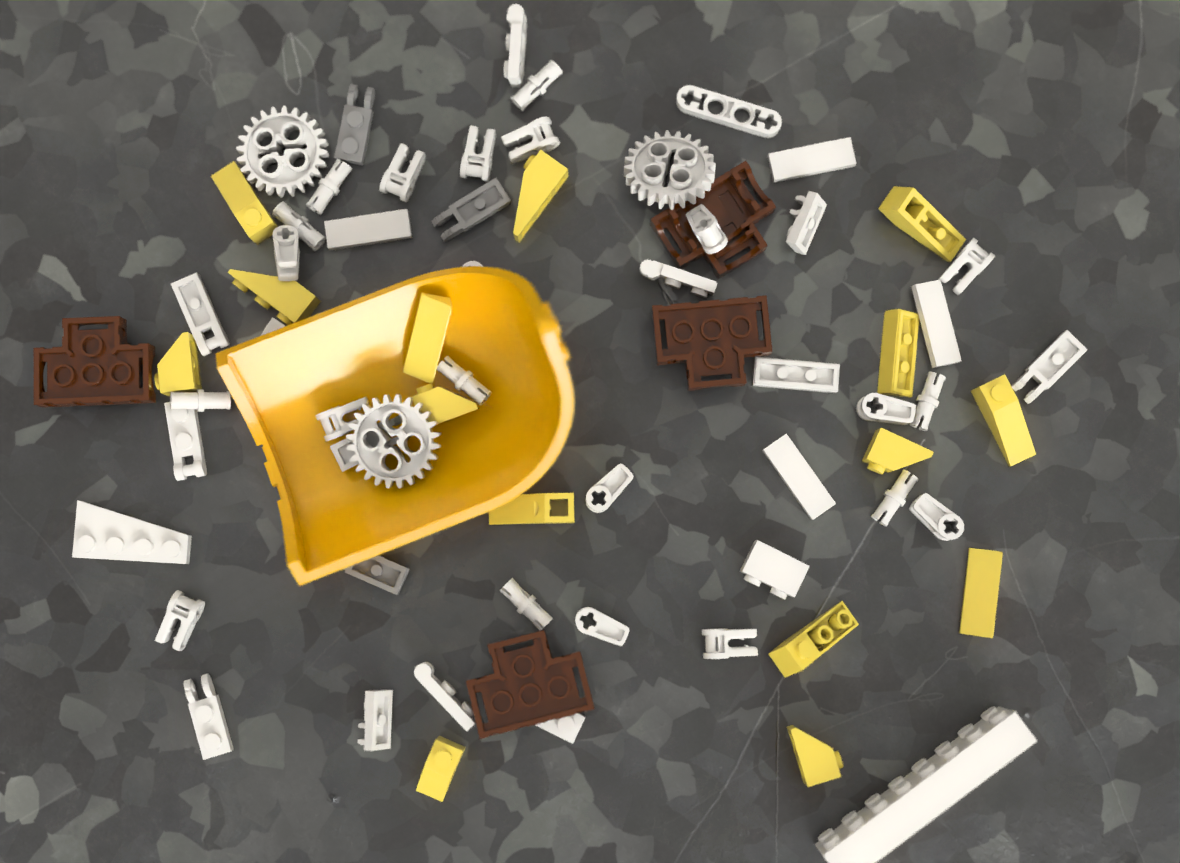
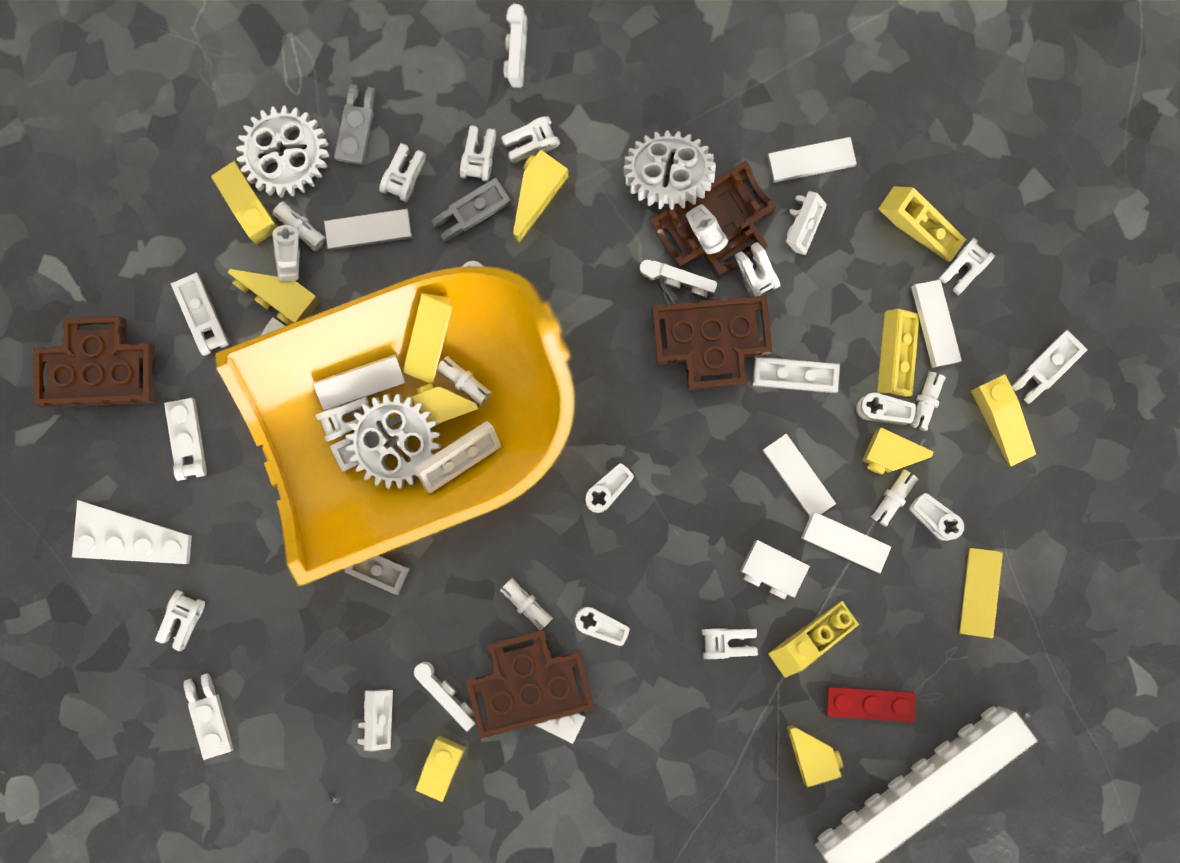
light yellow slope [154,332,202,396] -> none
white pin [170,389,231,412] -> none
white pin [306,159,352,215] -> none
light yellow slope [489,493,575,525] -> none
white pin [511,60,563,111] -> none
white beam [676,85,782,138] -> none
none -> white tile [313,354,405,411]
none -> white plate [414,421,502,494]
none -> white piece [735,242,780,298]
none -> white tile [801,512,891,573]
none -> red plate [826,686,916,722]

